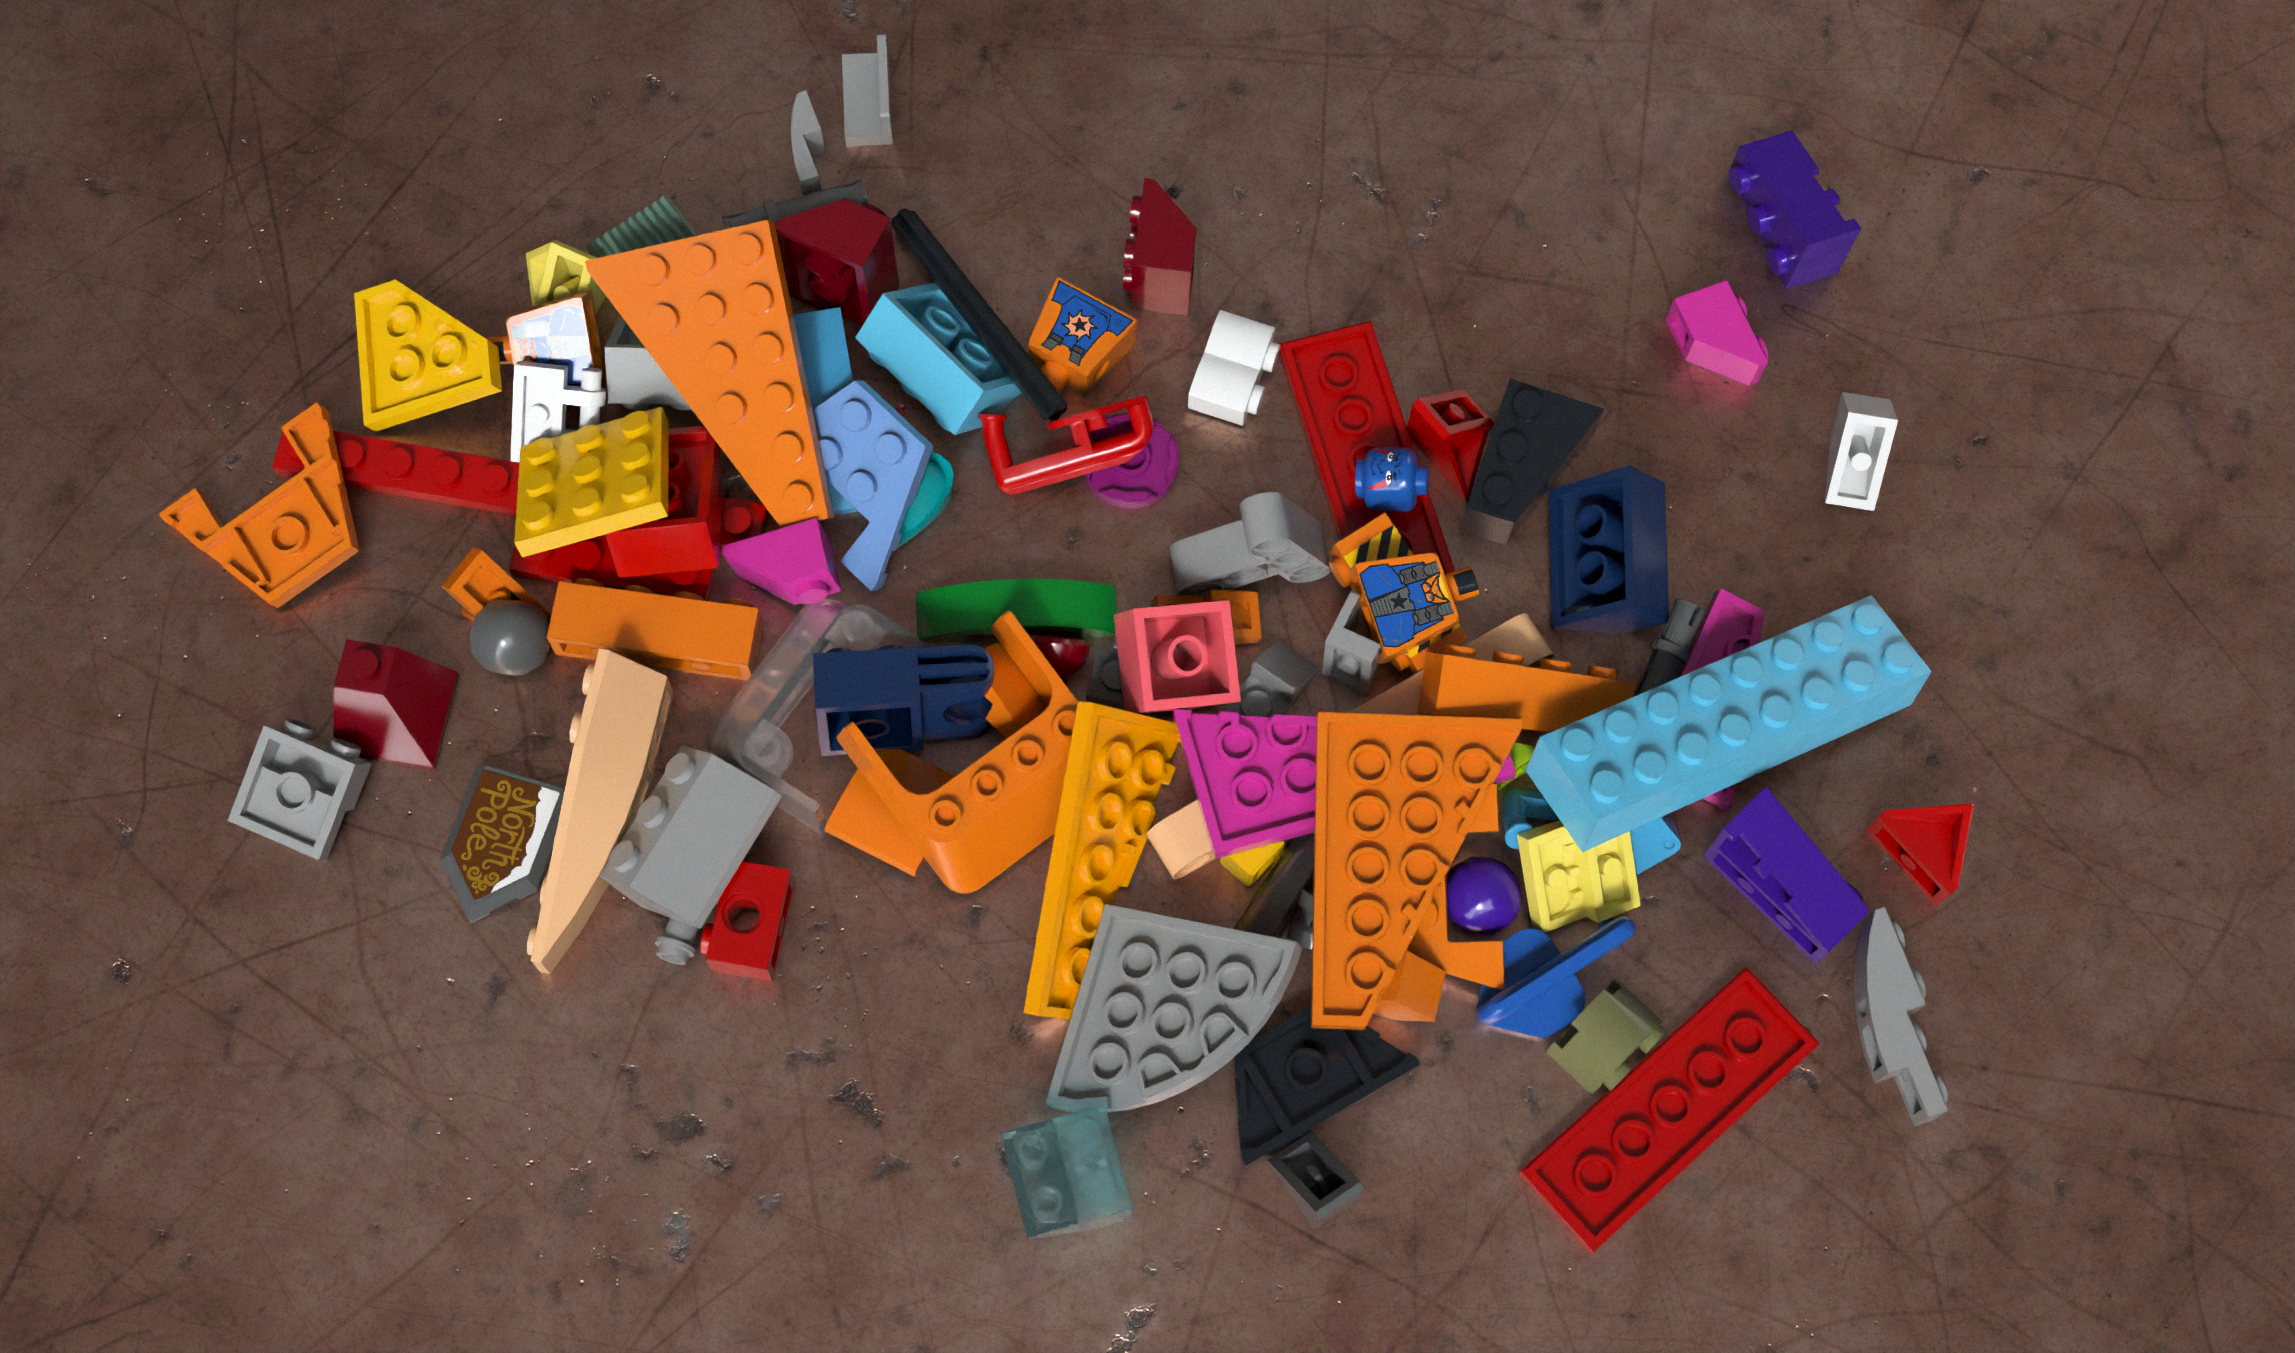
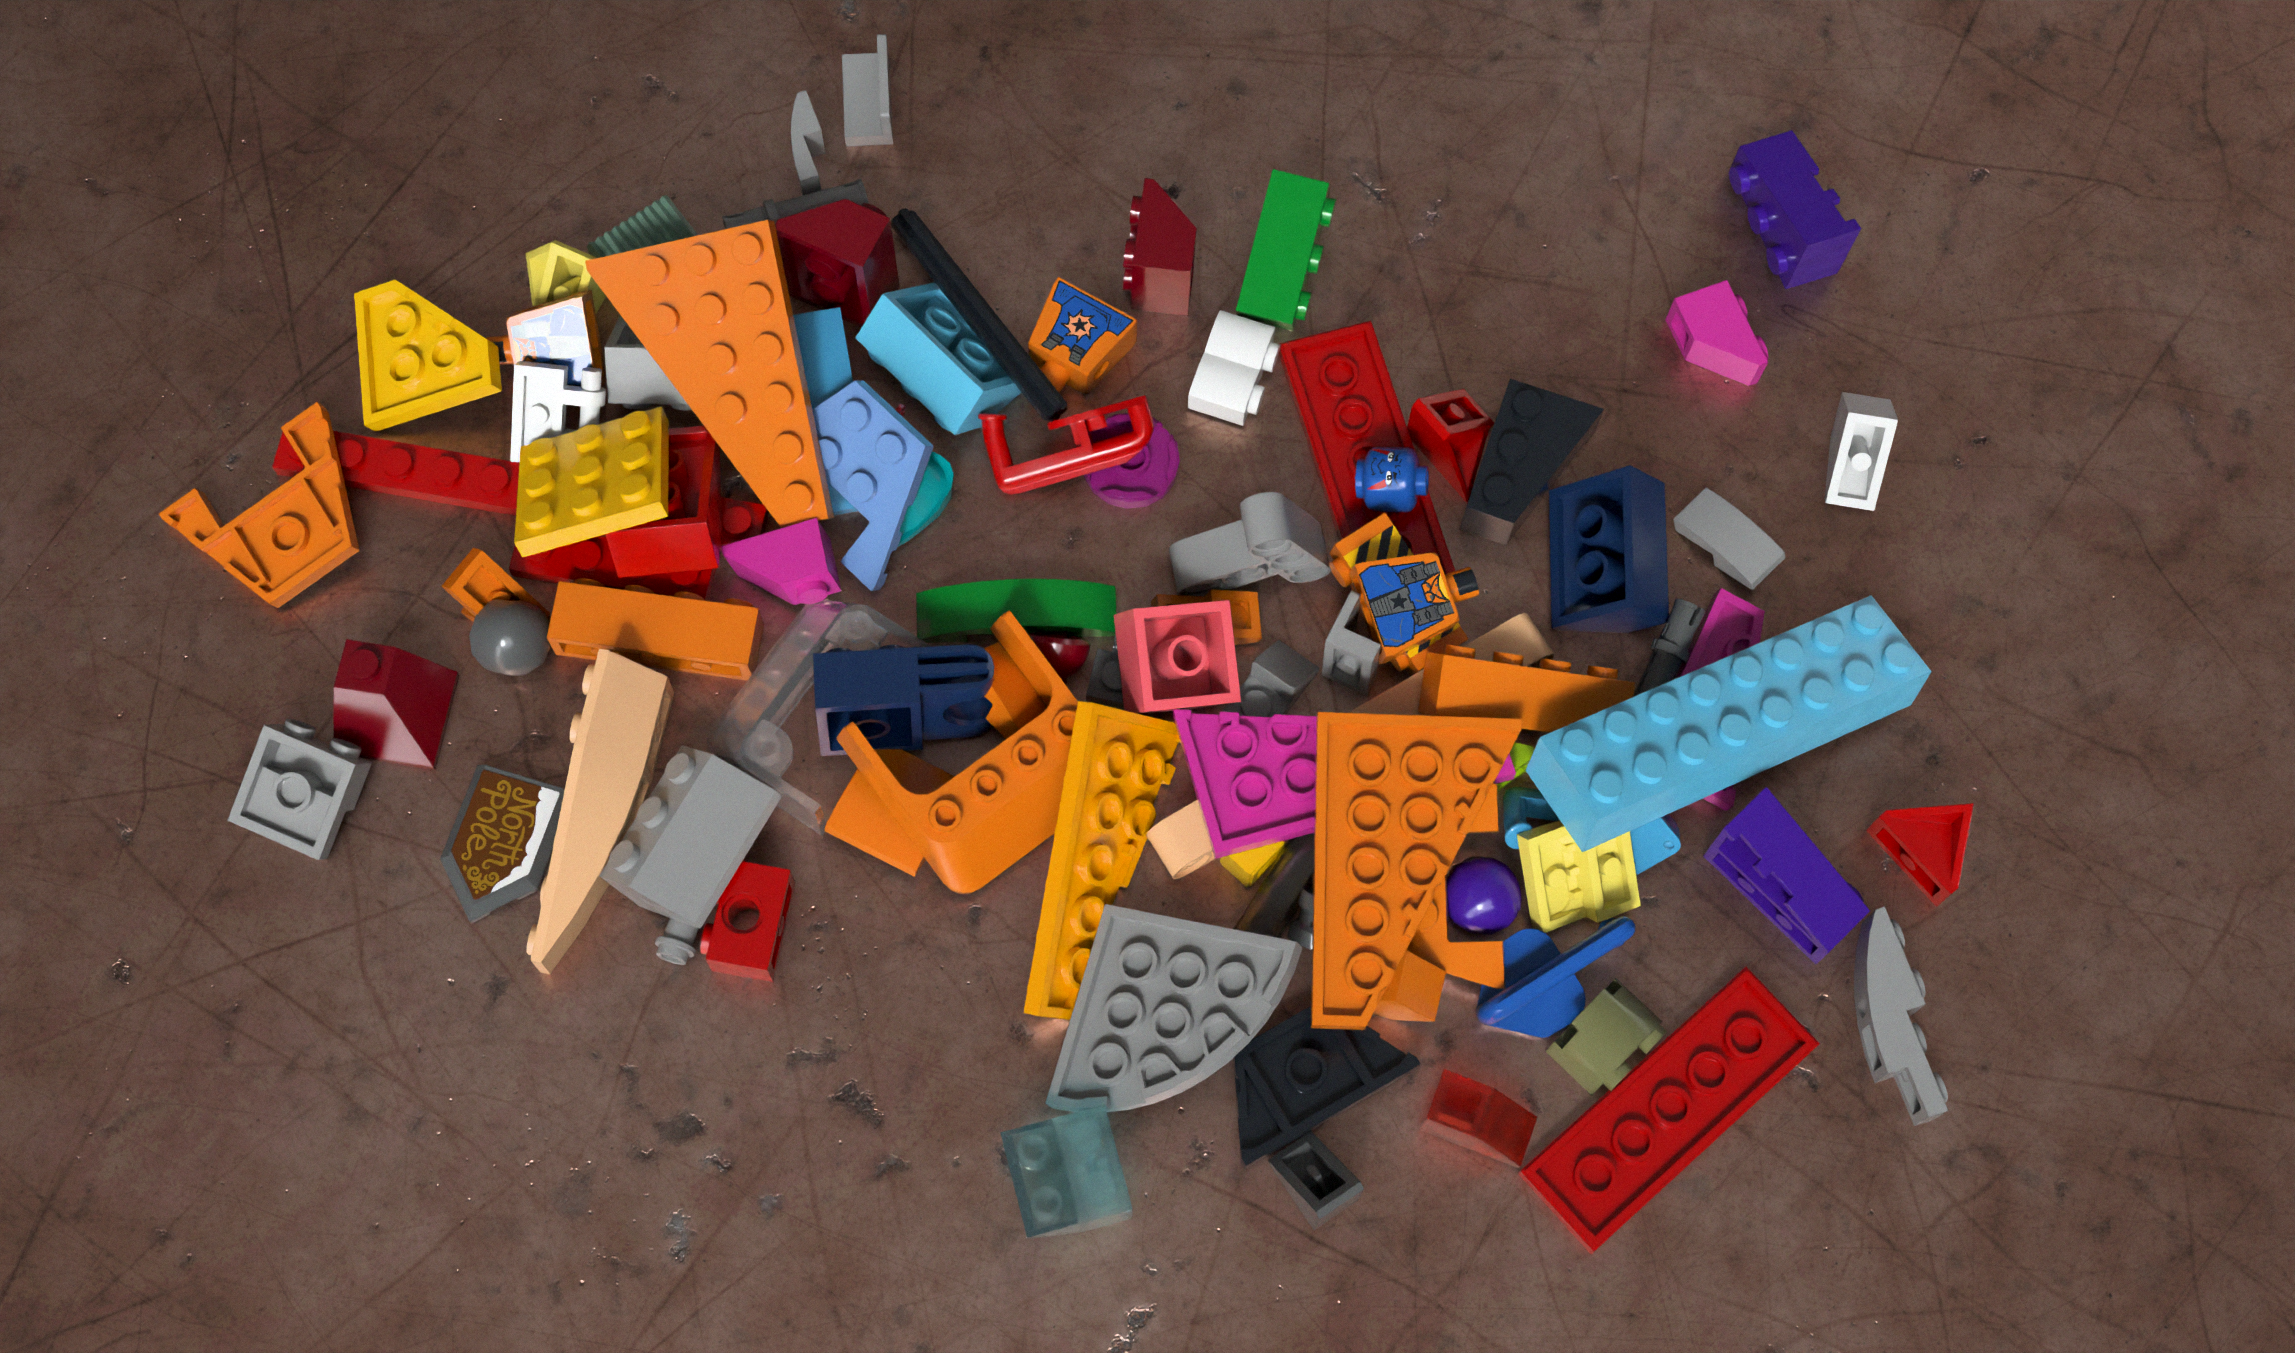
none -> green wedge [1236,169,1336,331]
none -> clear red slope [1419,1069,1538,1168]
none -> light grey slope [1673,487,1785,590]

